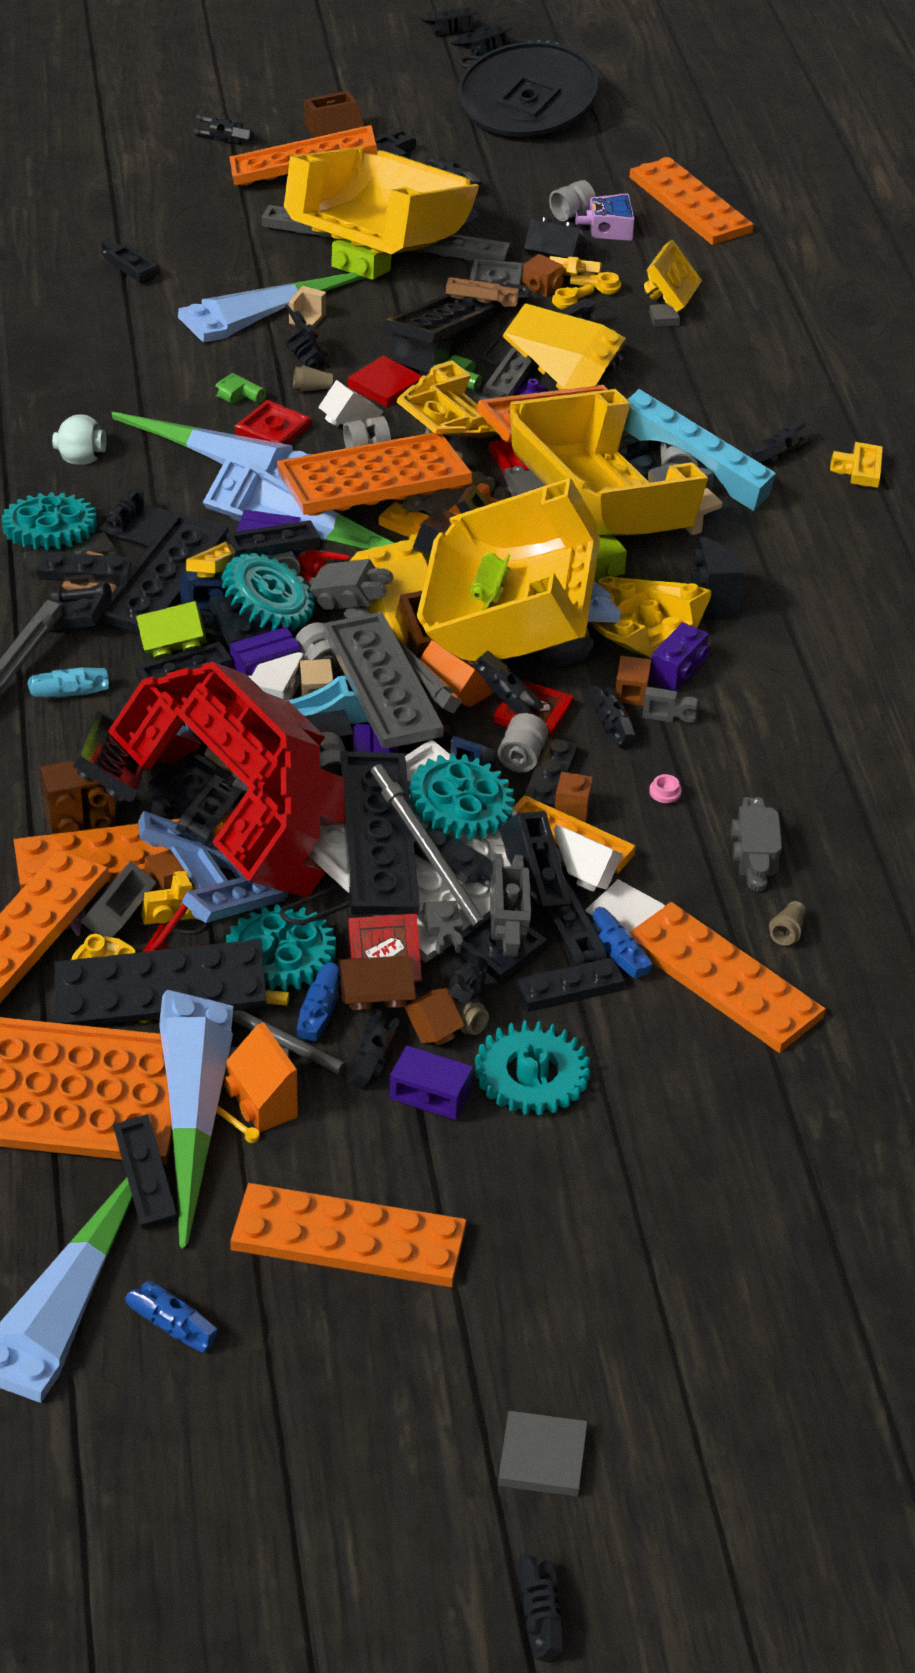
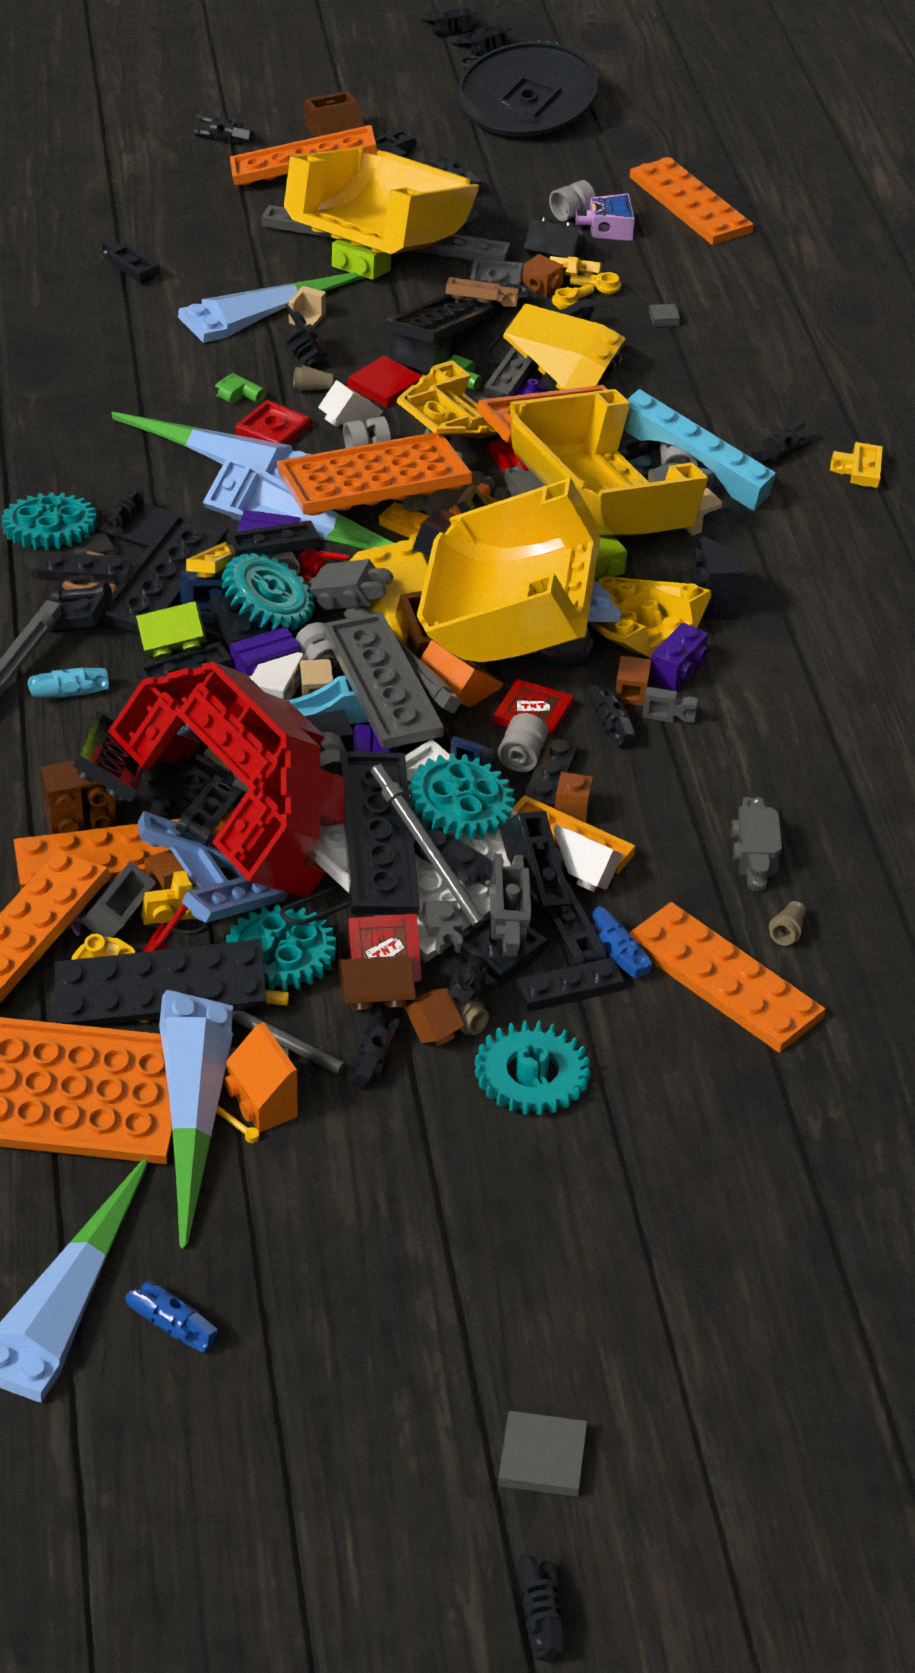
light aqua plant [52,414,106,465] -> none
black plate [113,1114,178,1230] -> none
orange plate [230,1183,466,1288] -> none
blue hinge [297,962,340,1041] -> none
dark purple brick [390,1045,473,1120] -> none
lime hinge [470,552,511,610] -> none
black hinge [473,650,543,715] -> none
white sticker [585,879,665,932] -> none
yellow plate [644,239,702,312] -> none
bright pink plate [649,774,682,803] -> none

